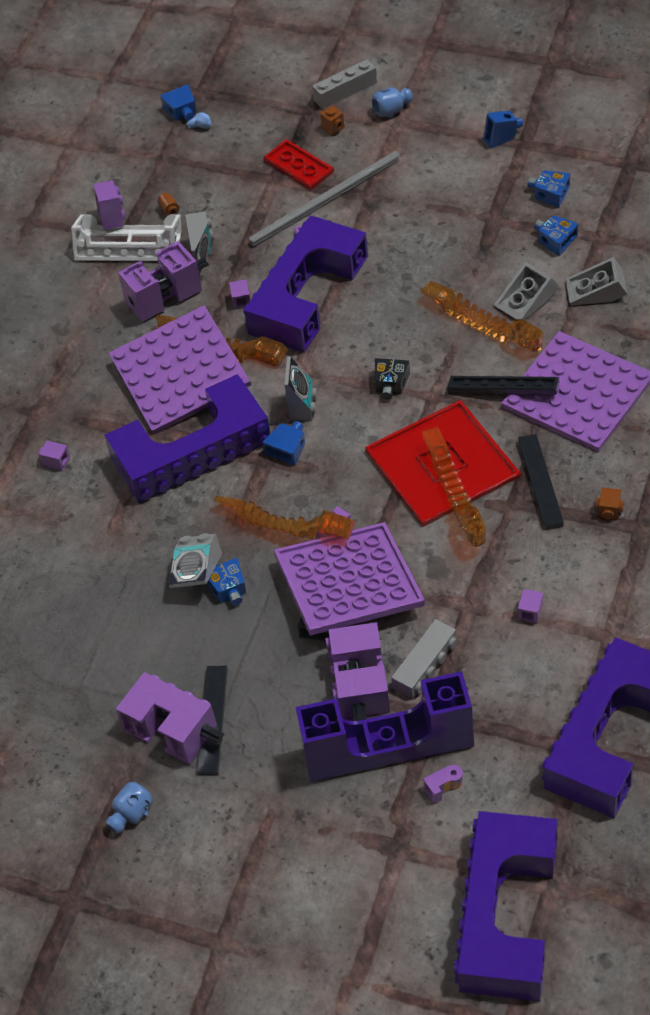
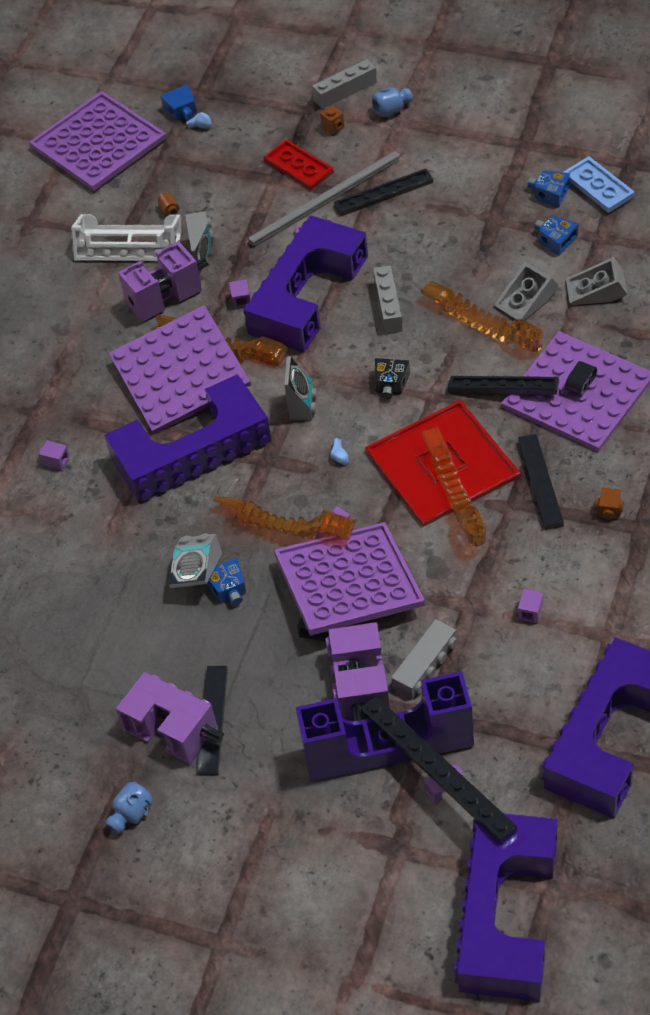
medium lavender brick [93,180,126,230] -> none
blue torso [262,421,305,466] -> none
blue torso [483,111,523,149] -> none
none -> medium lavender plate [29,91,167,191]
none -> light blue animal [331,438,349,466]
none -> black tile [334,168,433,216]
none -> black plate [361,696,518,844]
none -> light grey brick [373,265,403,334]
none -> light blue plate [564,156,635,213]
none -> black beam [565,361,598,395]

